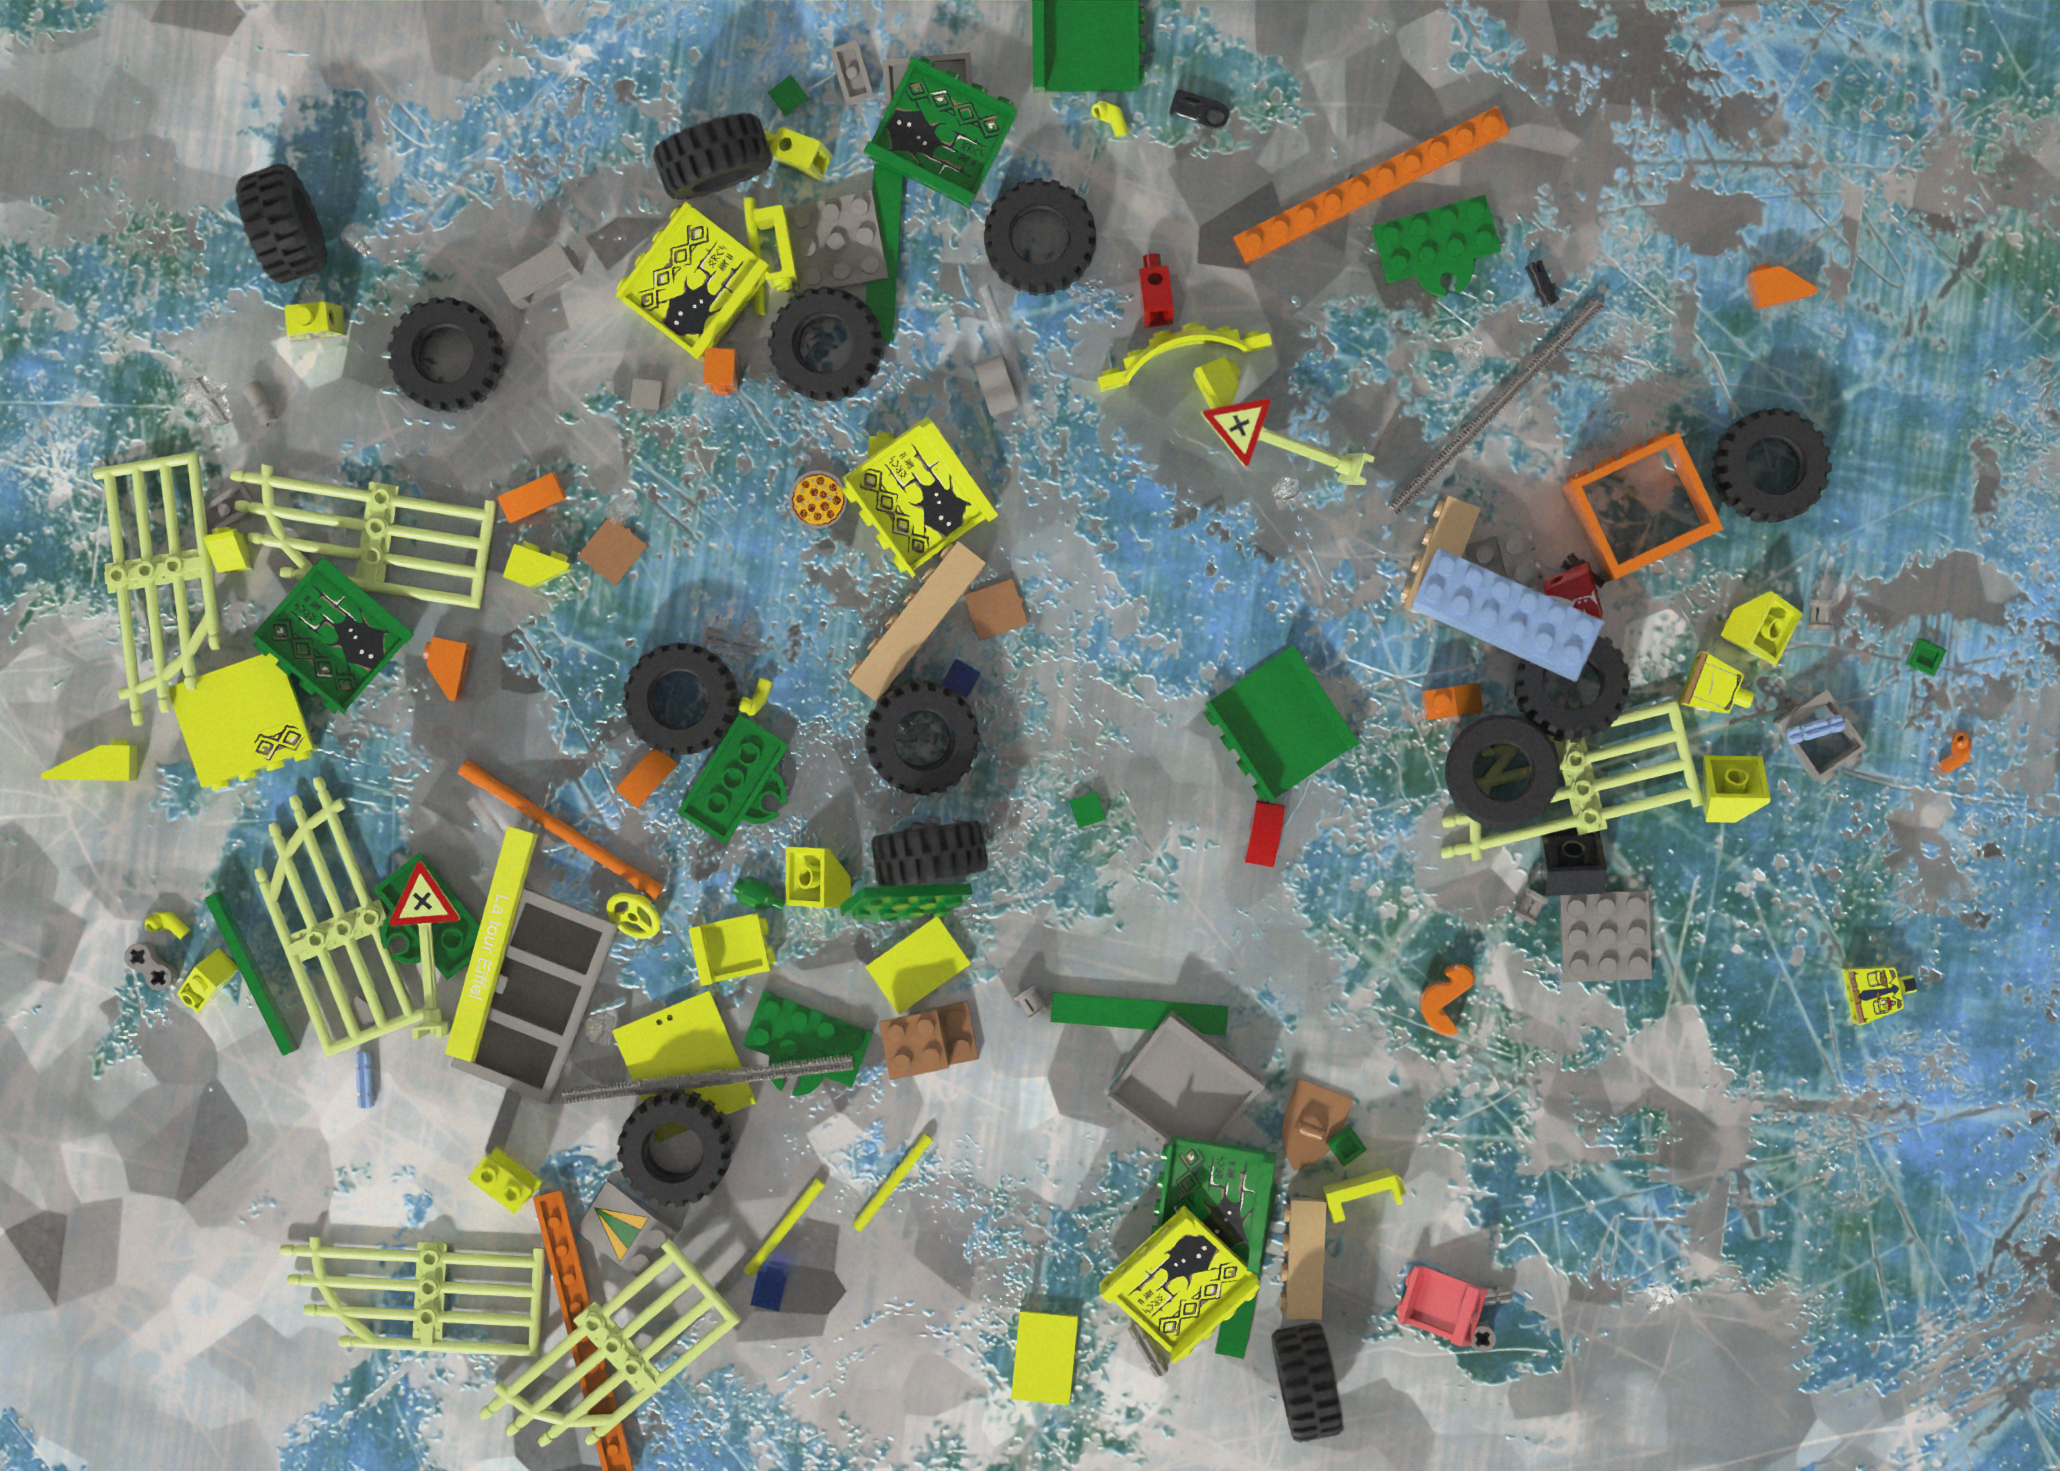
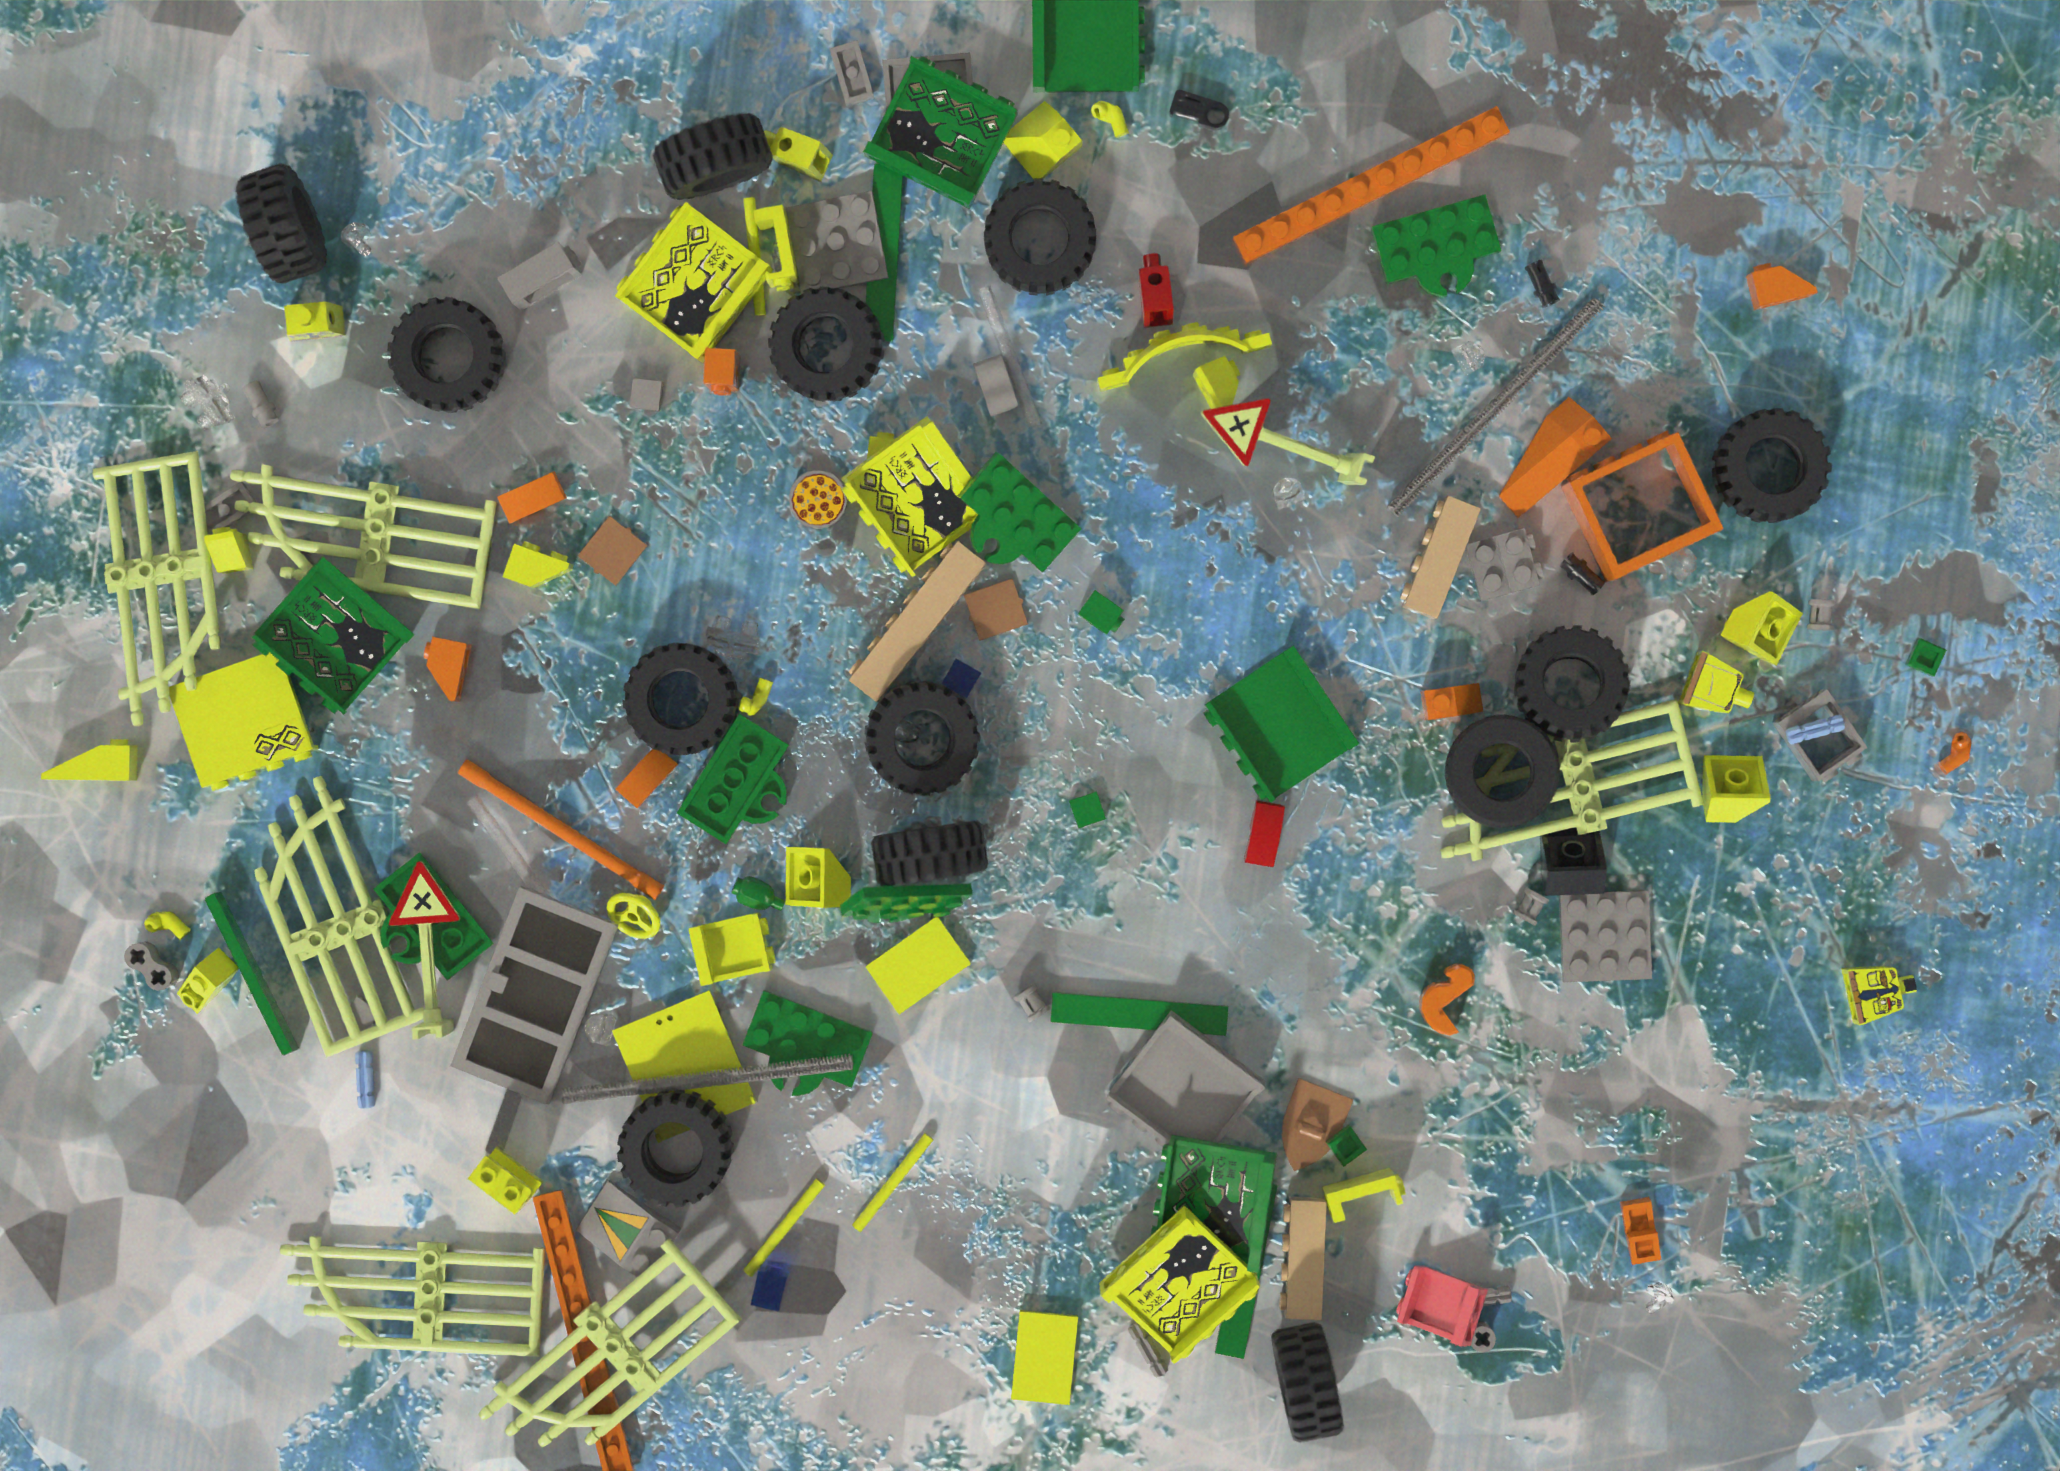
neon yellow tile [445,826,538,1062] -> none
clear brick [604,487,642,526] -> none
green tile [768,75,809,117] -> none
medium nougat bracket [879,1001,979,1080] -> none
light blue brick [1412,548,1604,682] -> none
red torso [1544,562,1603,621] -> none
none -> green plate [957,451,1081,573]
none -> neon yellow slope [1003,101,1082,180]
none -> green brick [1078,590,1125,635]
none -> orange wedge [1499,397,1612,518]
none -> orange slope [1620,1197,1661,1265]

